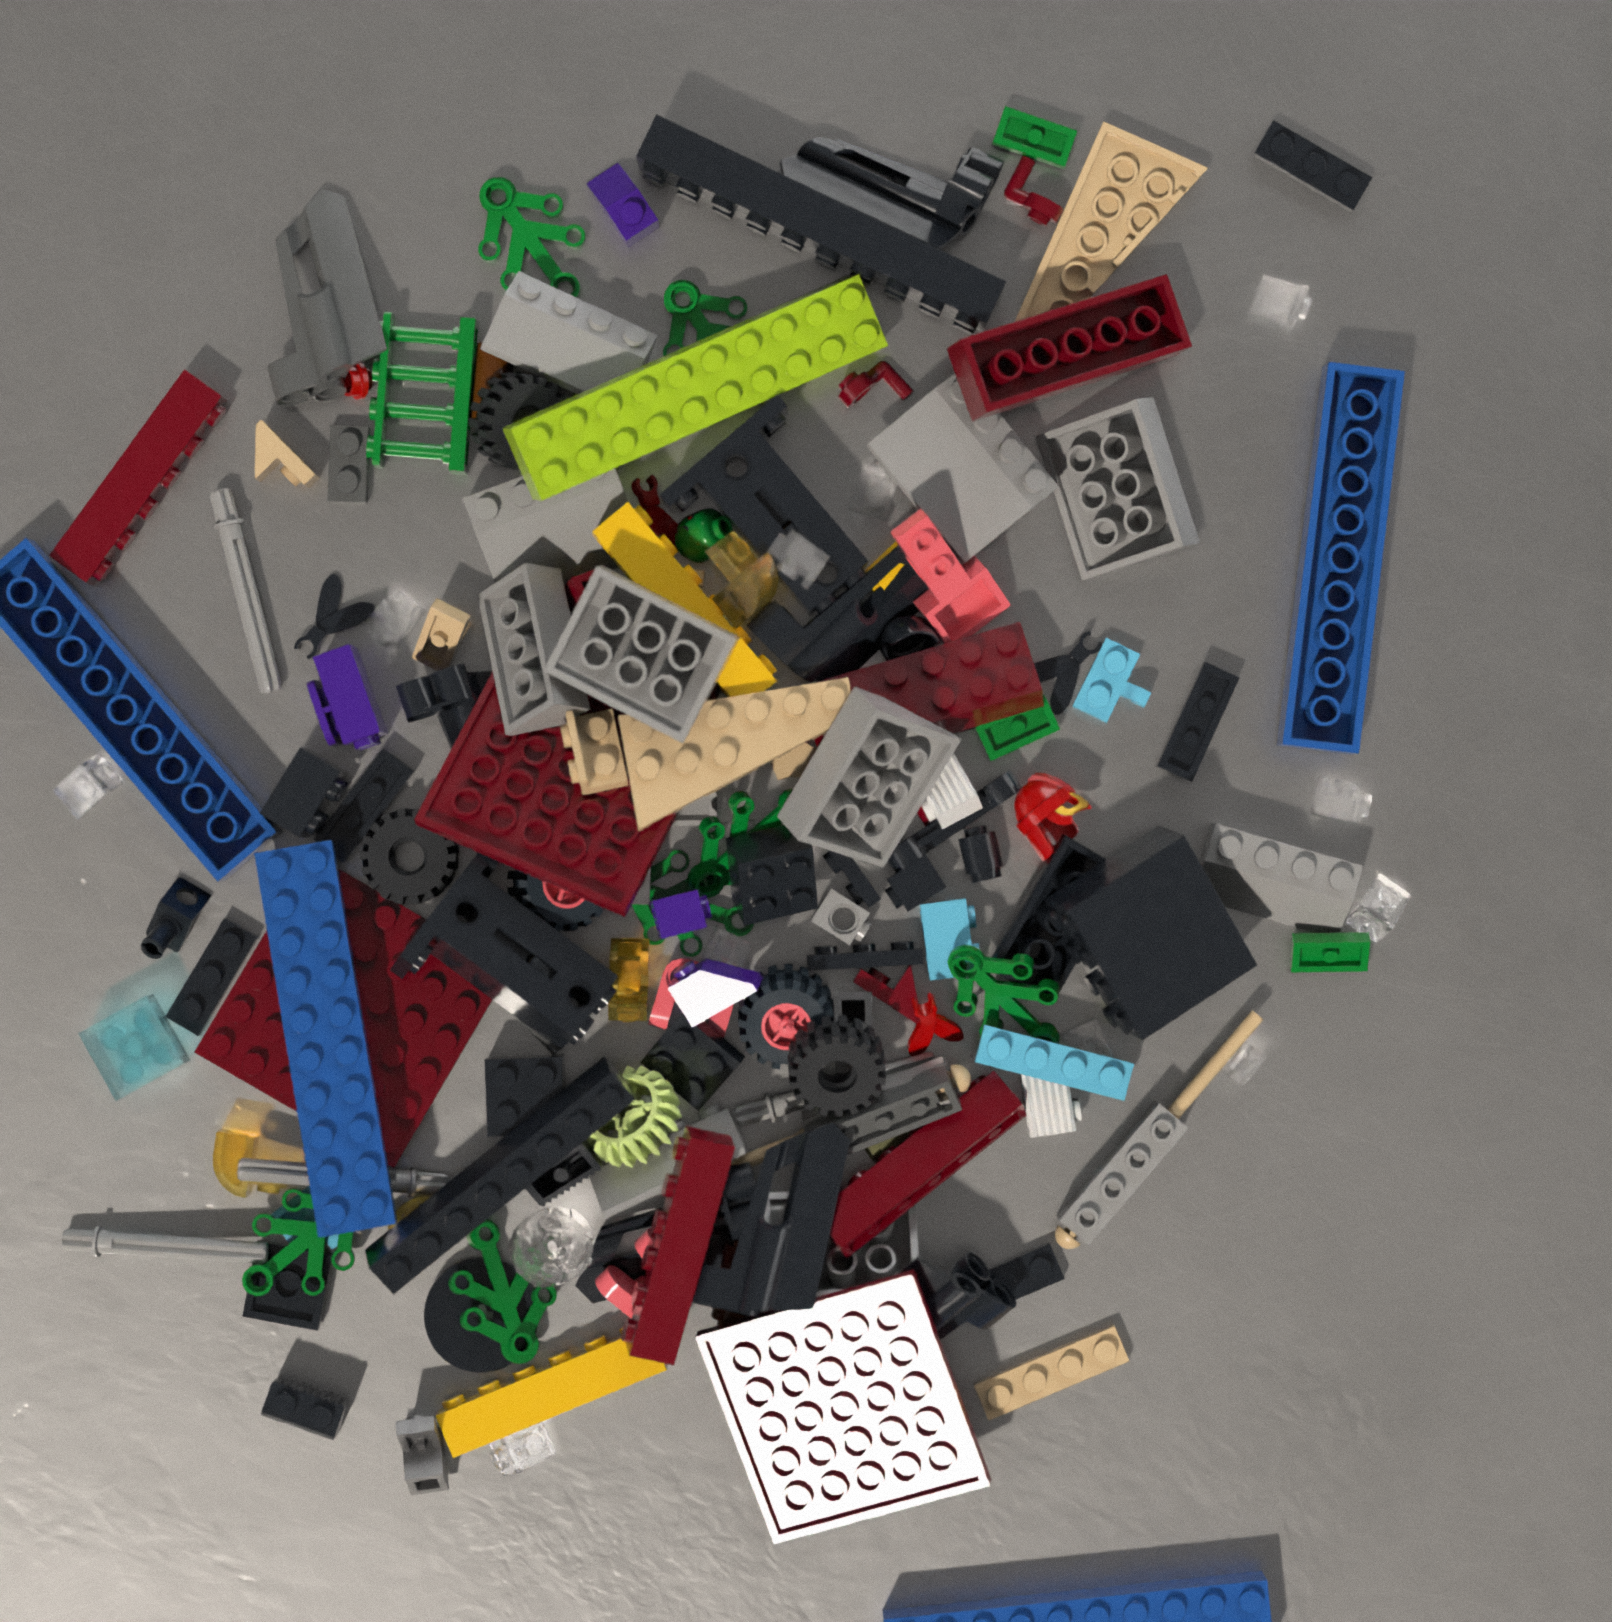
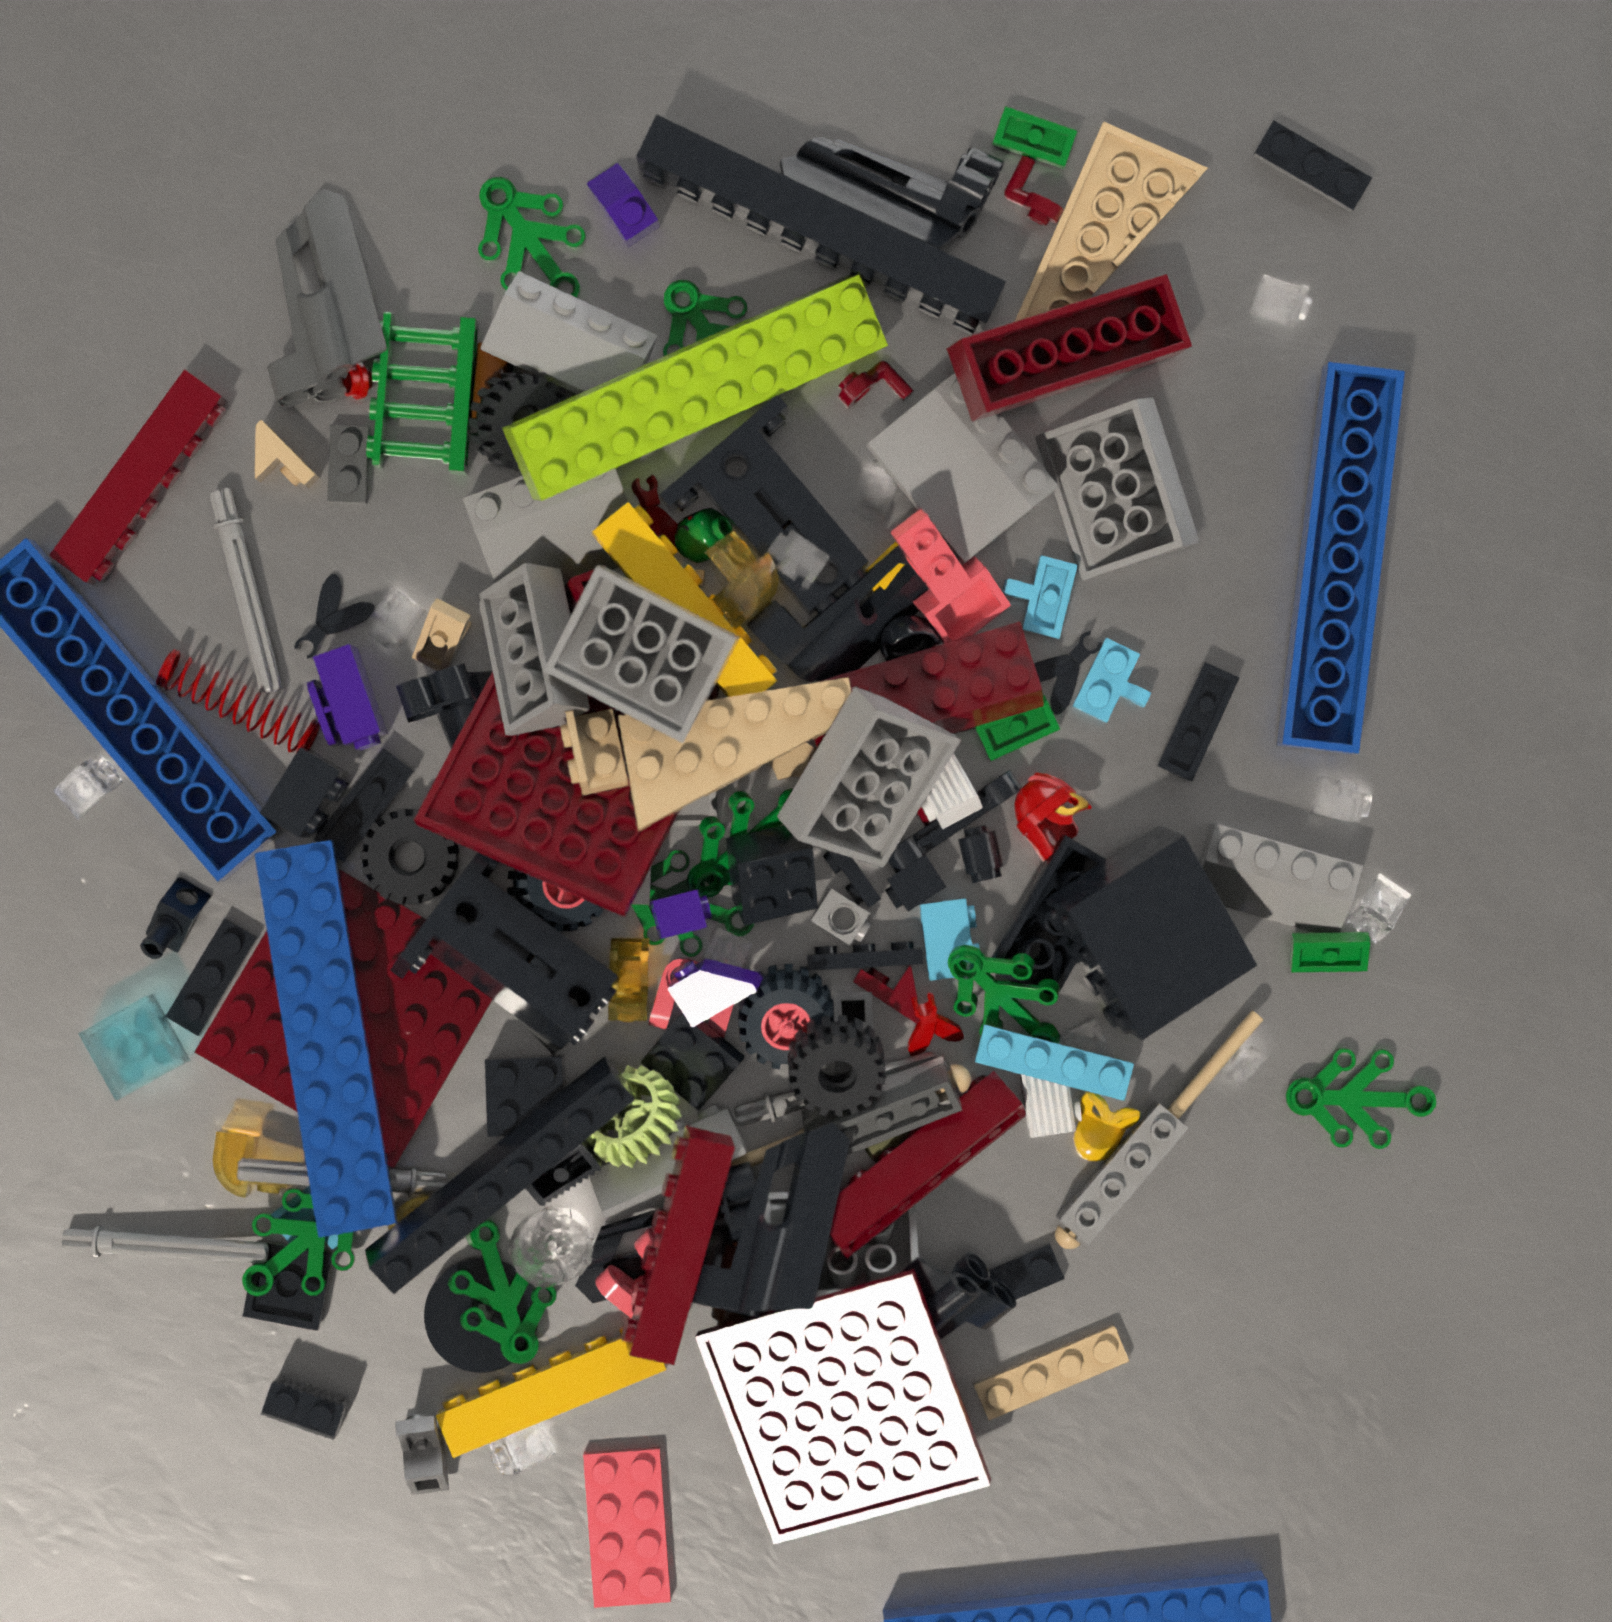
none -> red piece [156,649,320,753]
none -> coral plate [583,1447,671,1608]
none -> medium azure plate [1002,555,1078,639]
none -> yellow piece [1073,1091,1141,1161]
none -> green plant [1285,1048,1436,1149]

